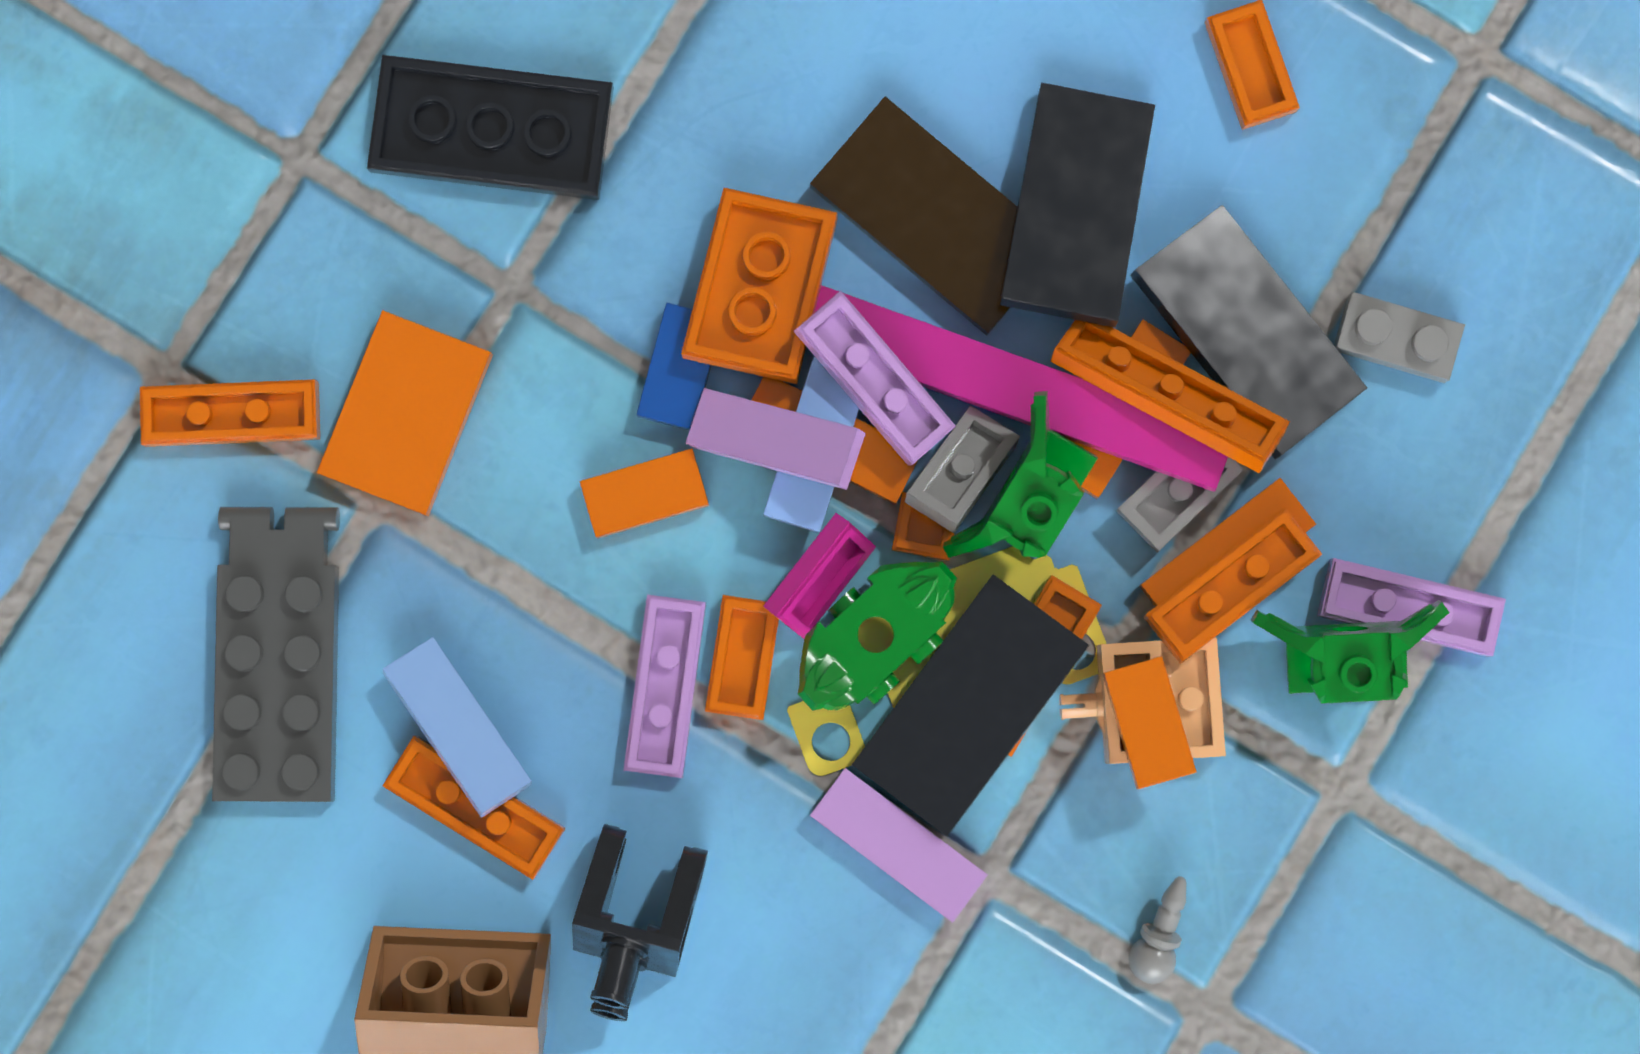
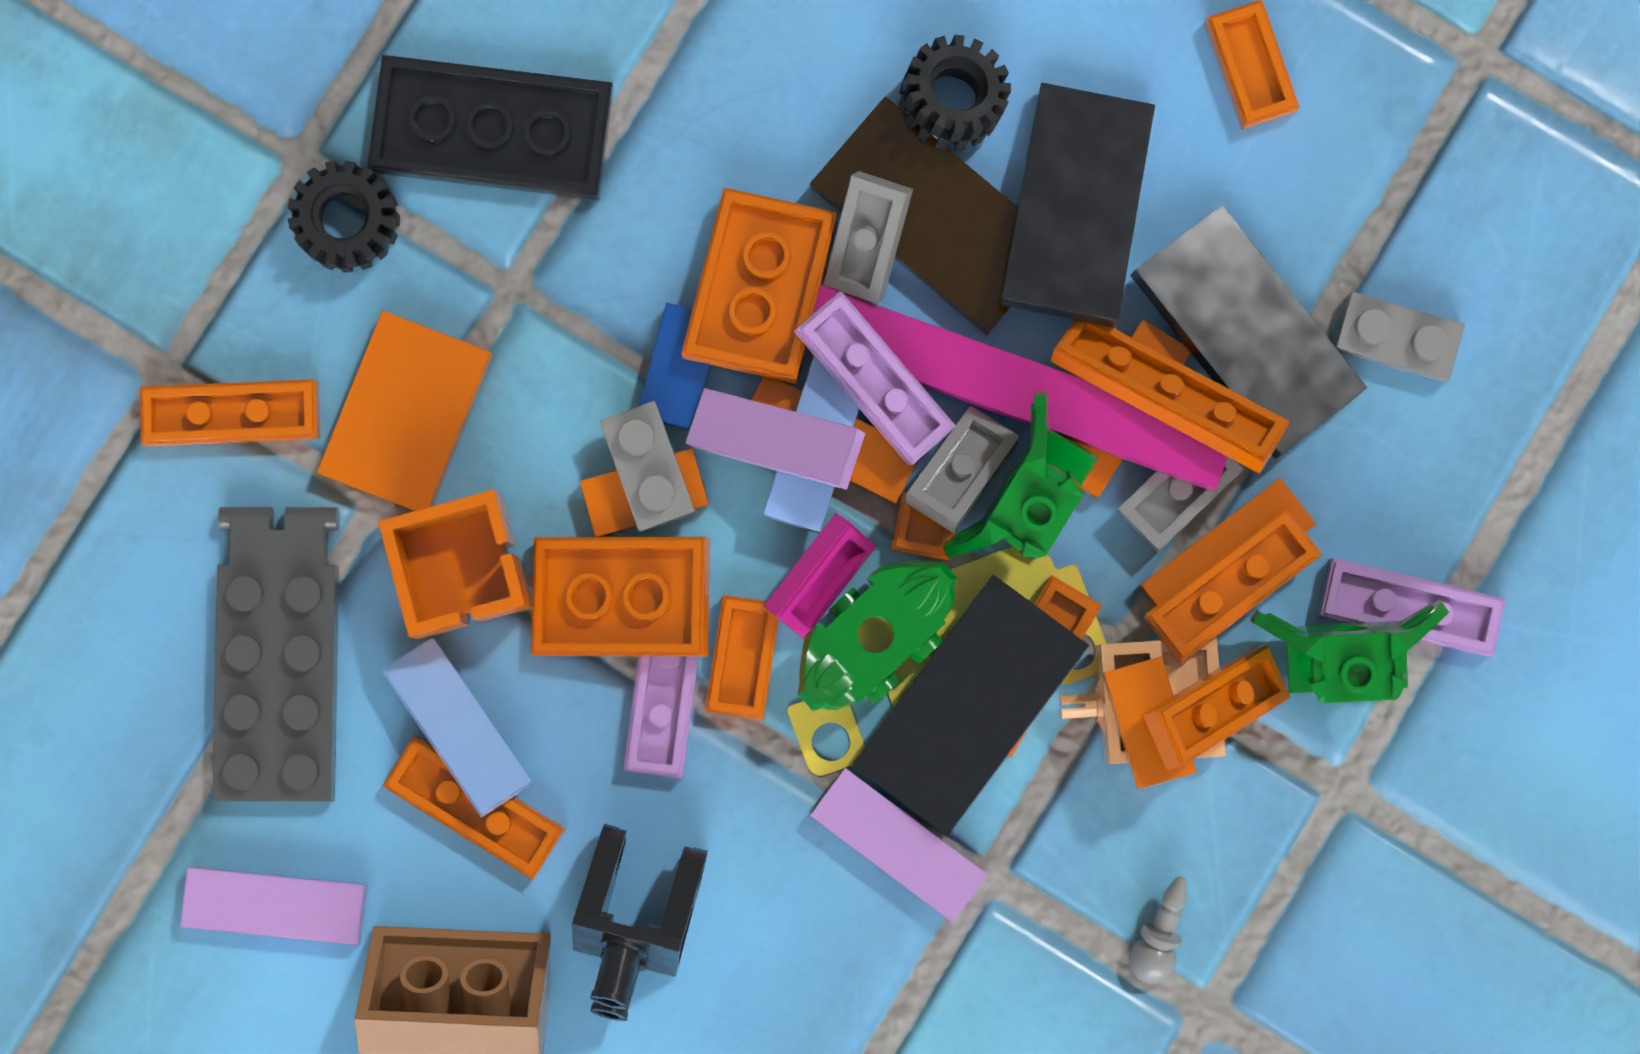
none -> lavender tile [180,866,367,945]
none -> black tyre [287,160,400,273]
none -> orange piece [378,489,532,640]
none -> orange tile [531,537,710,657]
none -> light grey plate [599,401,696,533]
none -> light grey plate [823,171,913,304]
none -> black tyre [899,35,1011,151]
none -> orange tile [1143,644,1291,770]

